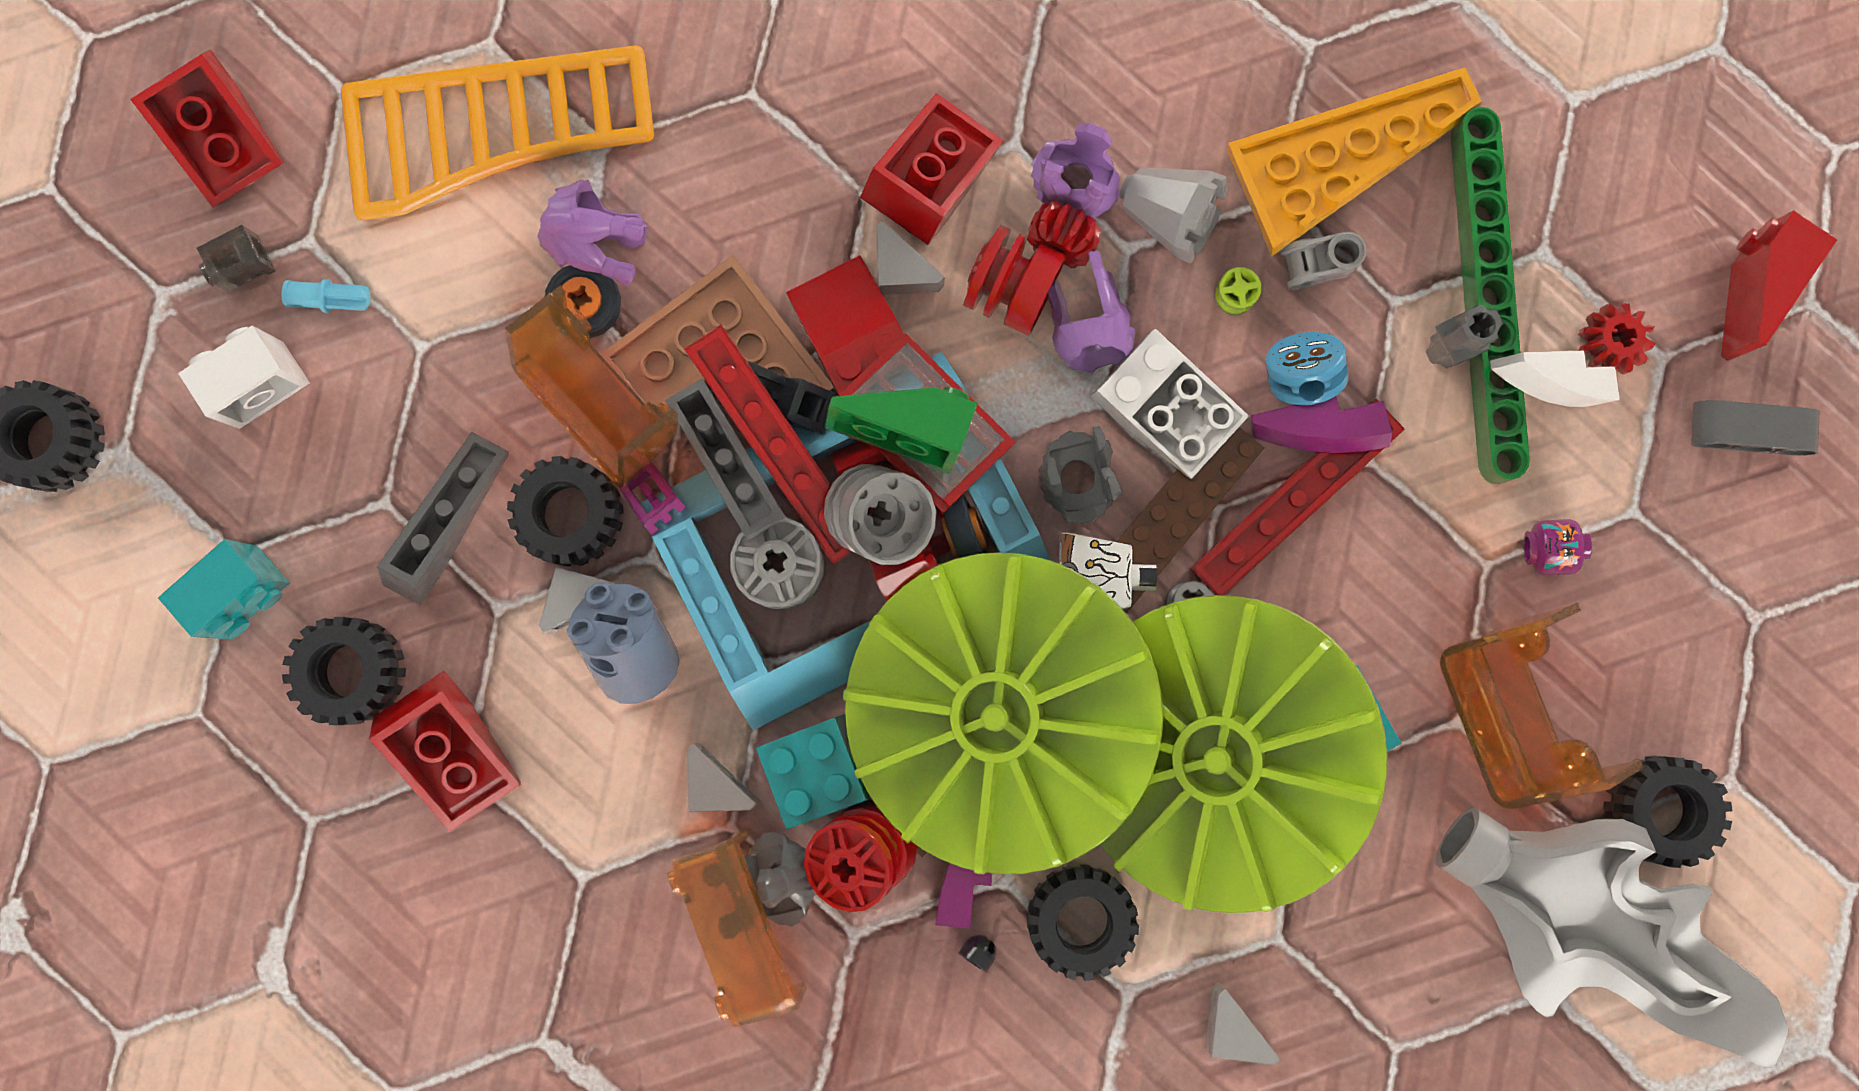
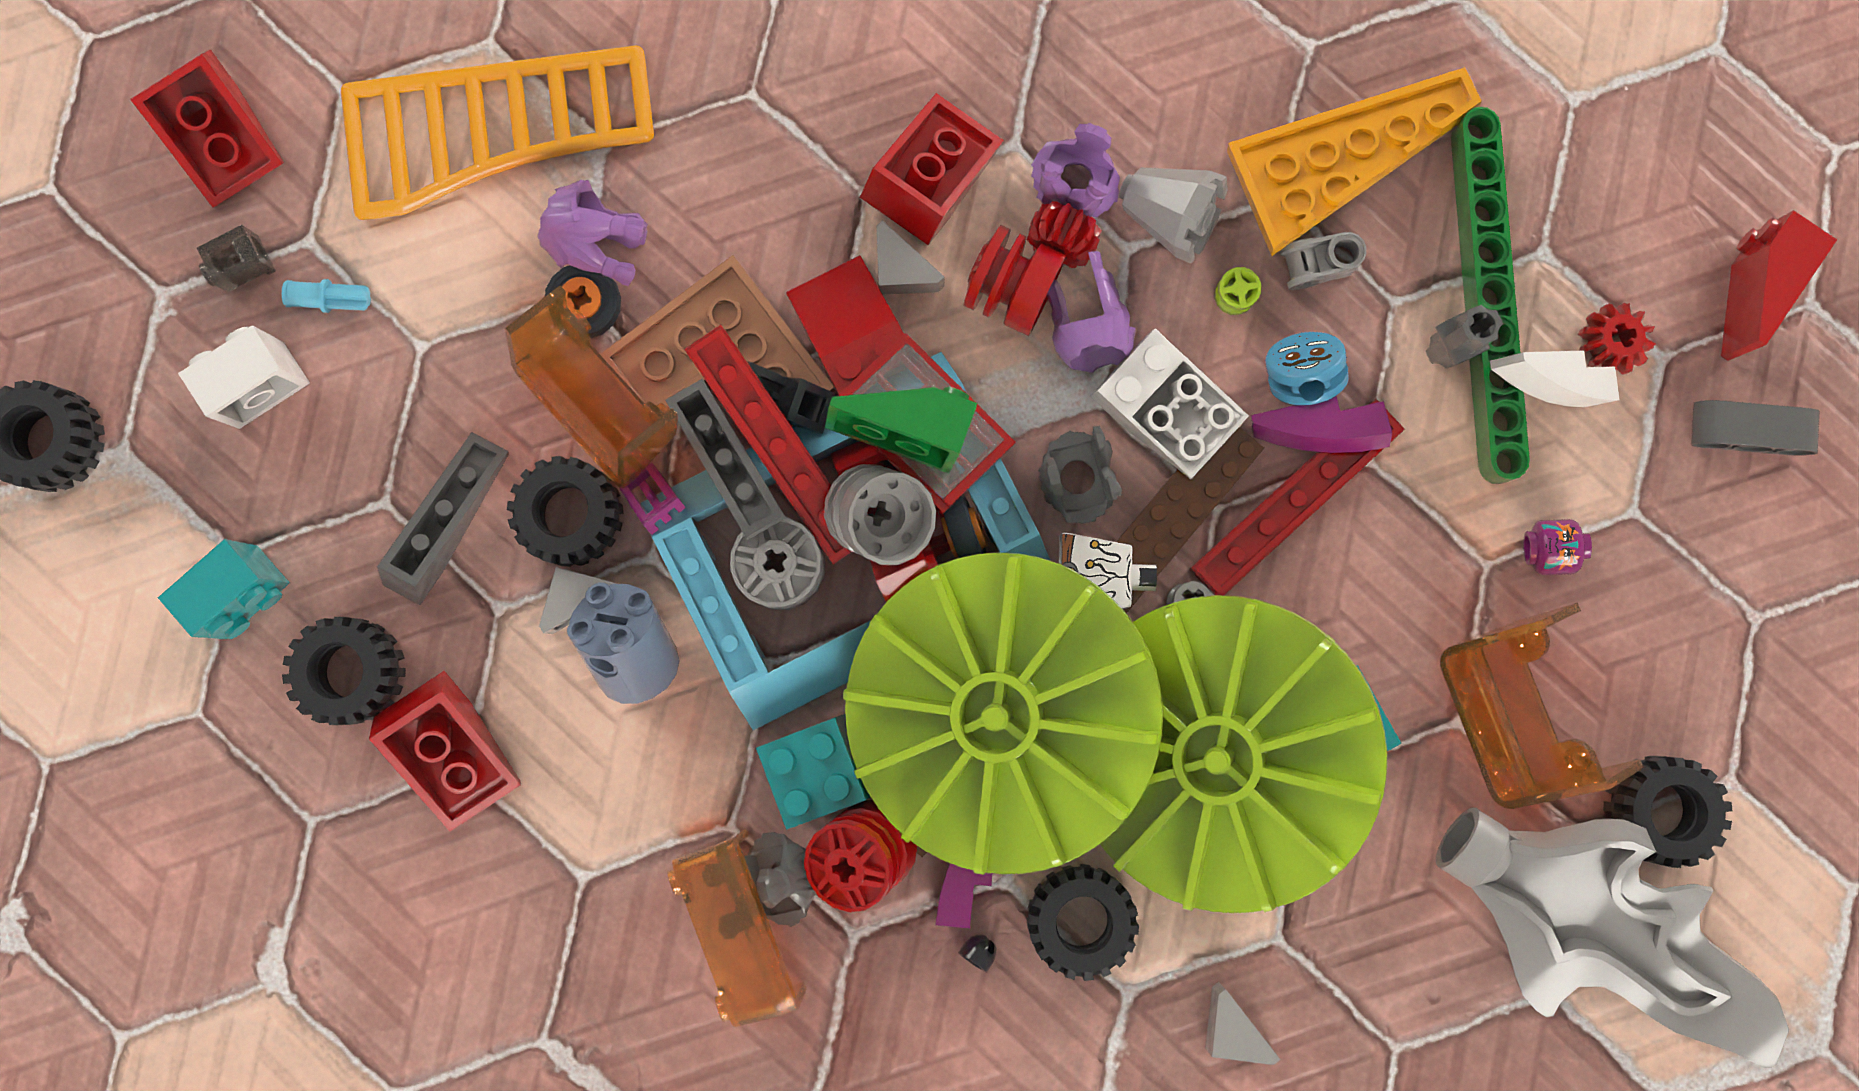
light grey slope [687,743,760,812] -> none

